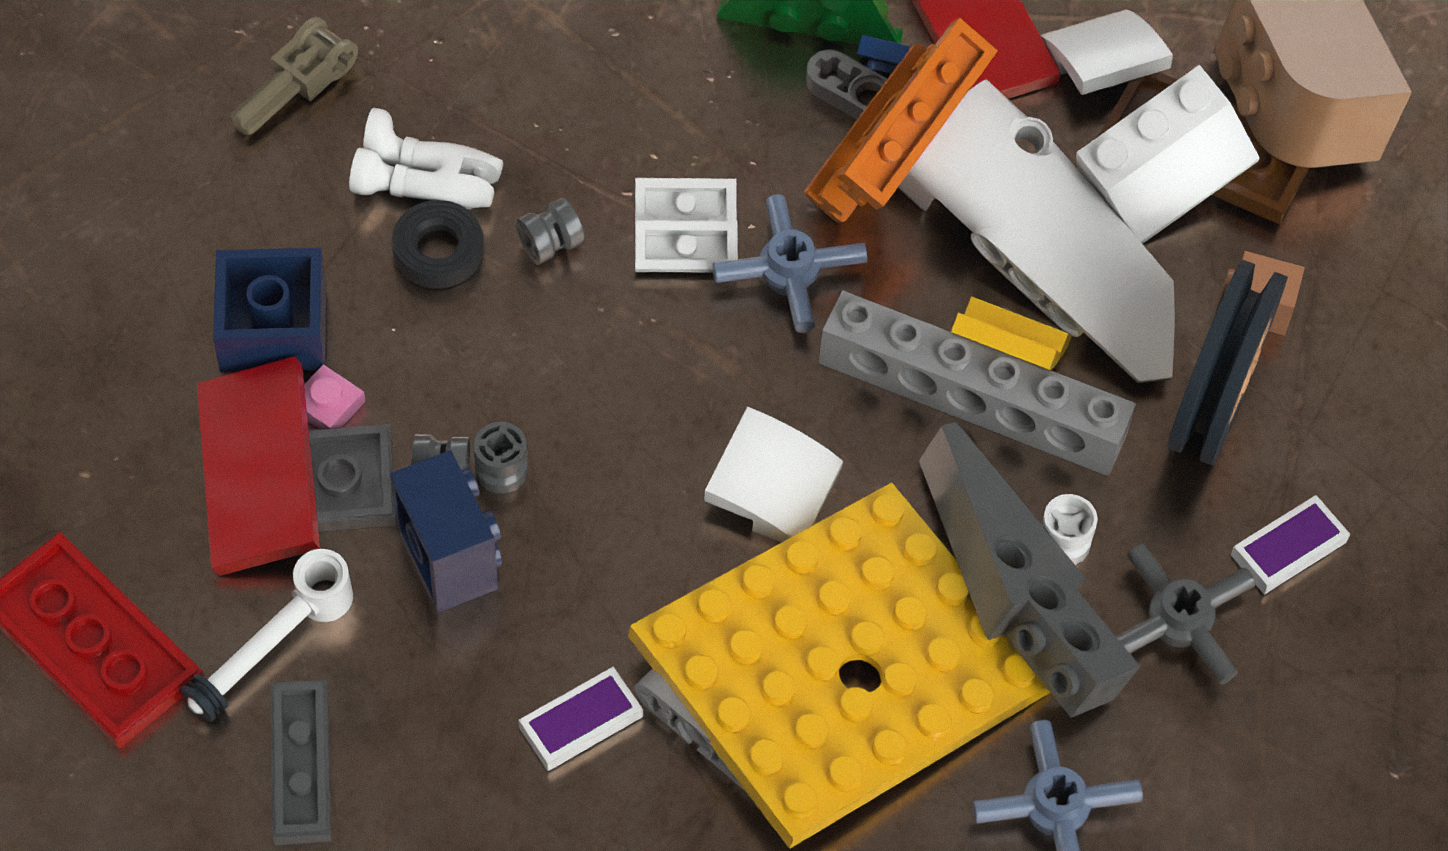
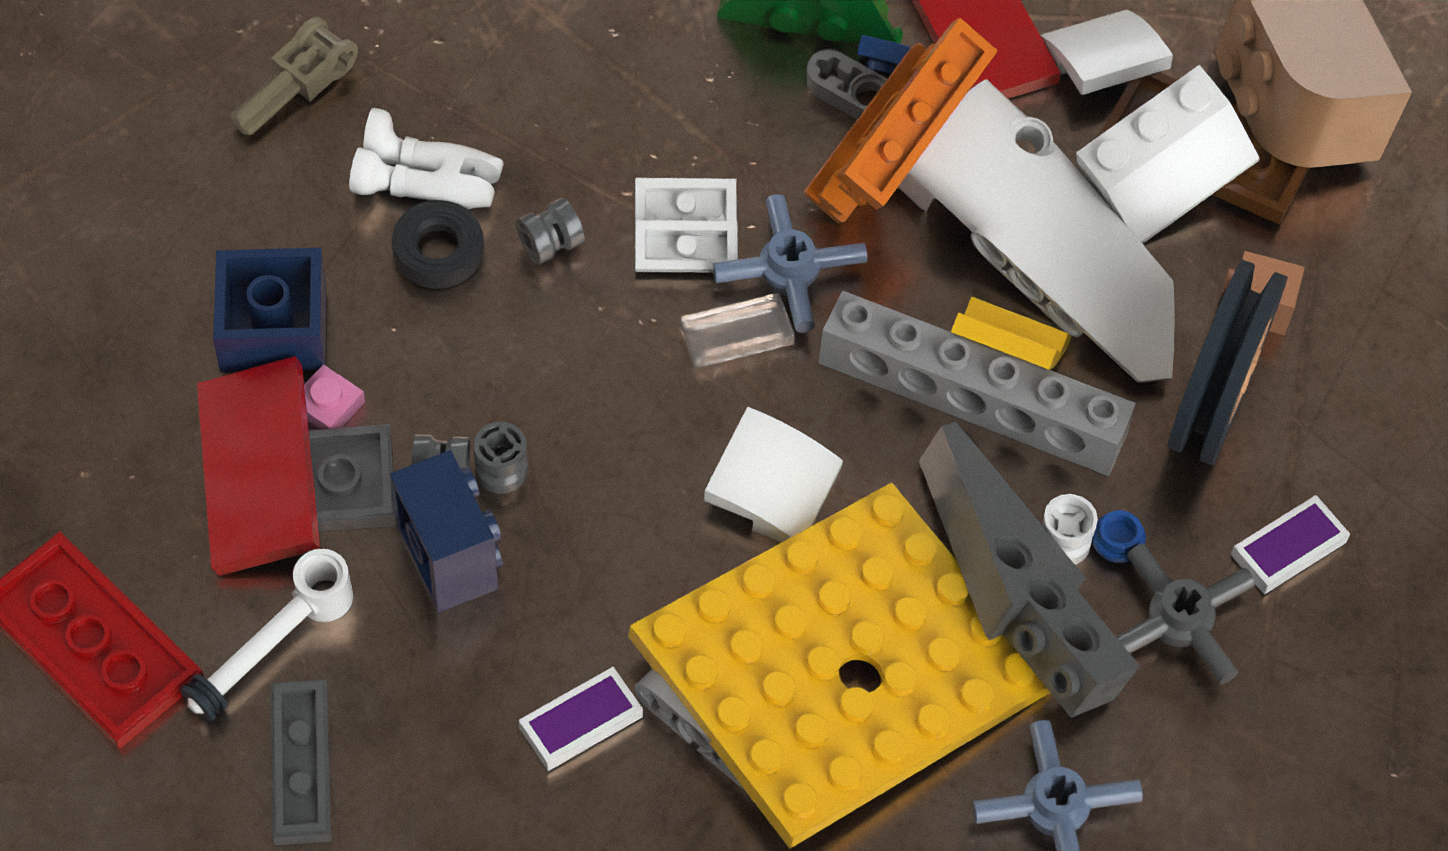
none -> clear tile [680,293,795,368]
none -> blue plate [1092,510,1146,563]

